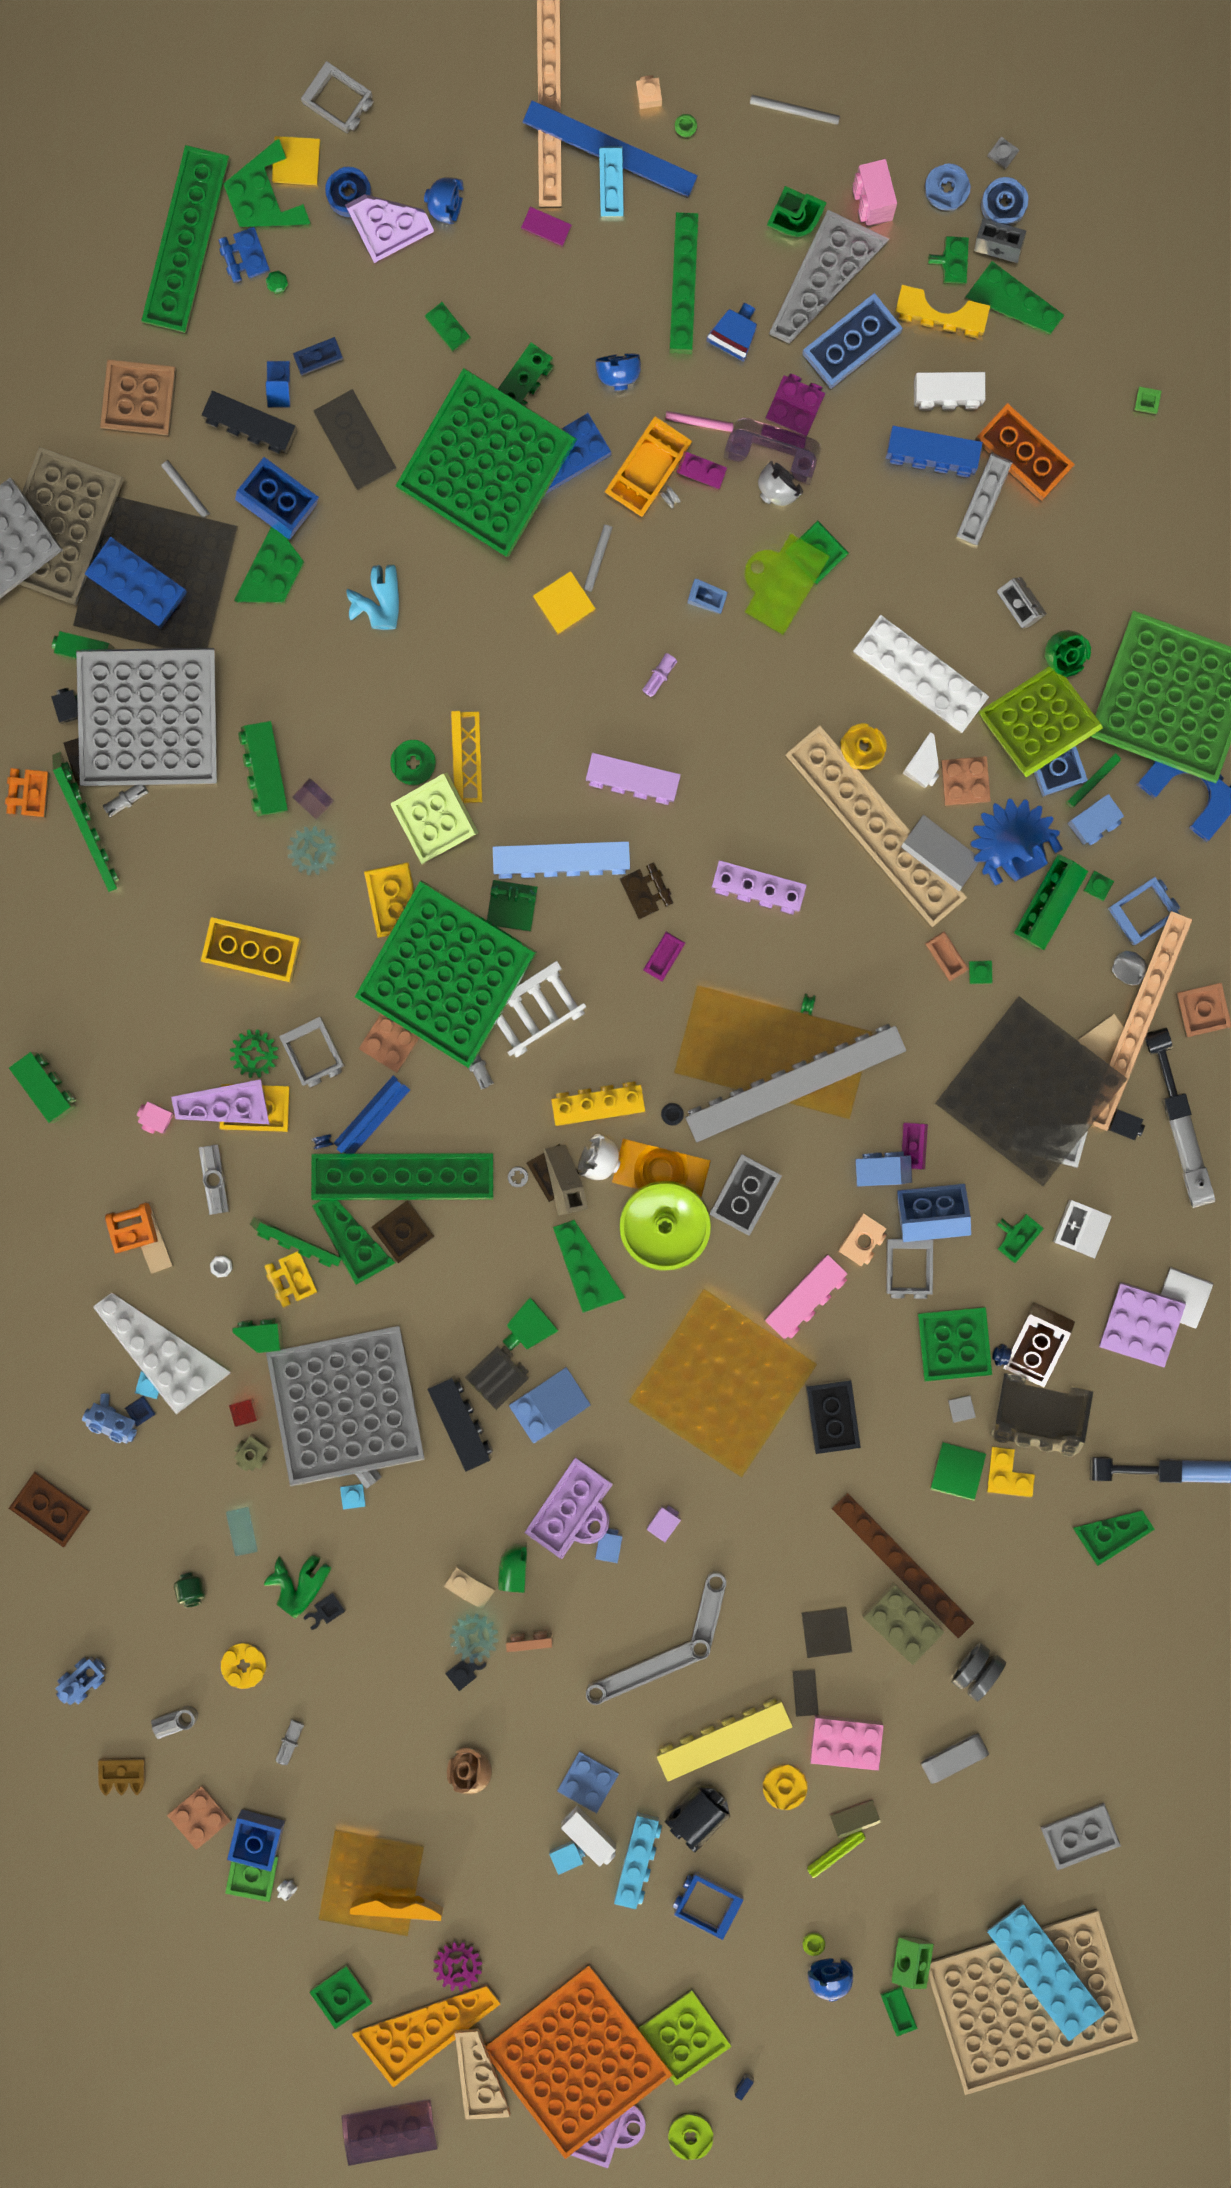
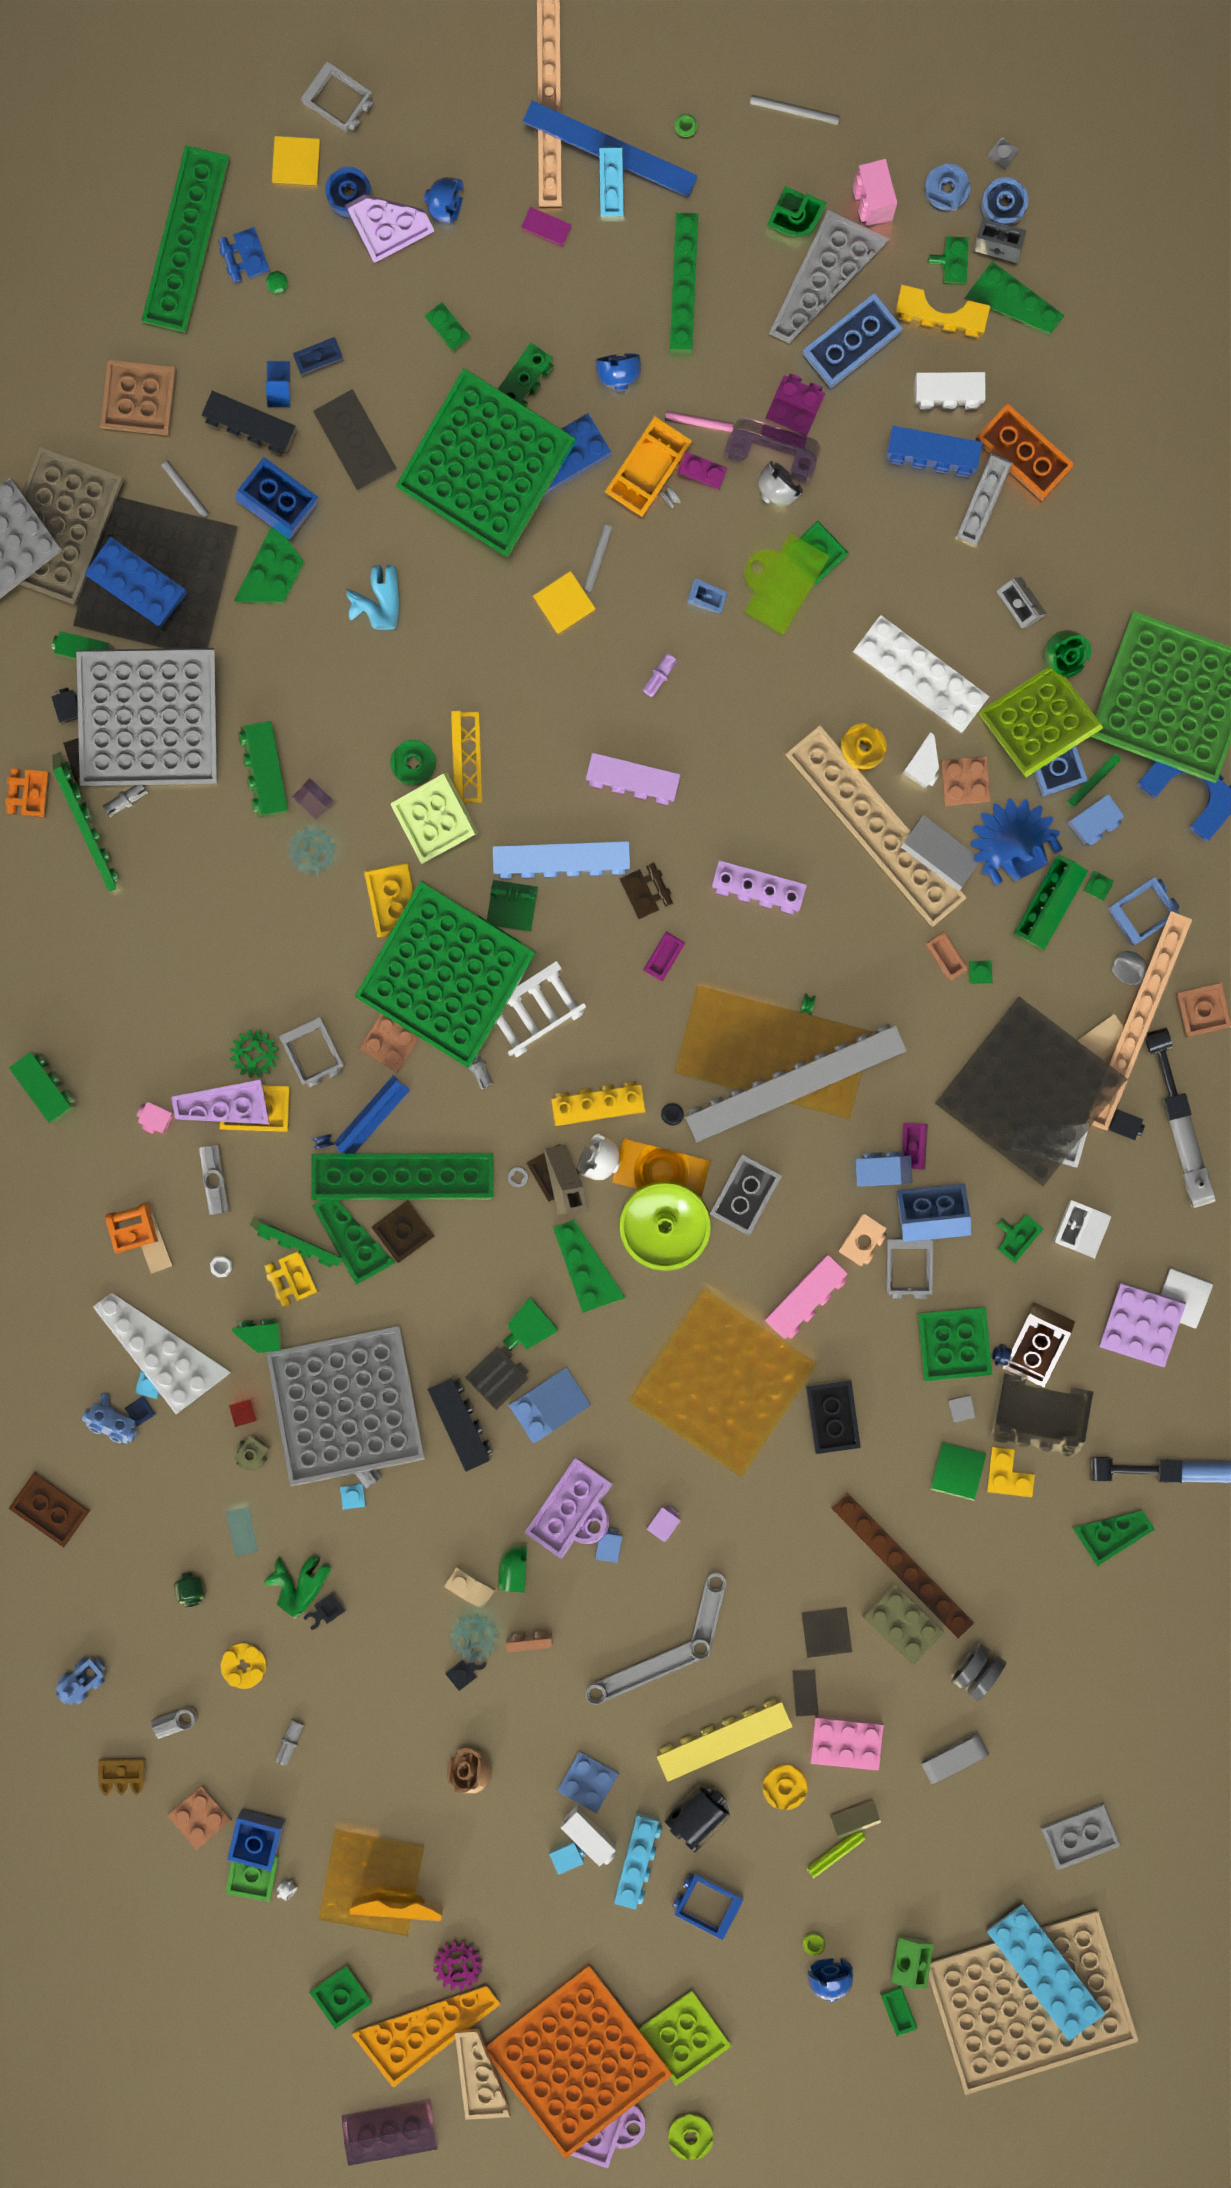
yellow brick [201,917,301,983] -> none
green wing [223,139,311,227] -> none
light nougat brick [636,75,662,109] -> none
blue torso [706,303,757,362] -> none
dark blue tile [734,2073,754,2101] -> none
bright green plate [1134,387,1162,414] -> none

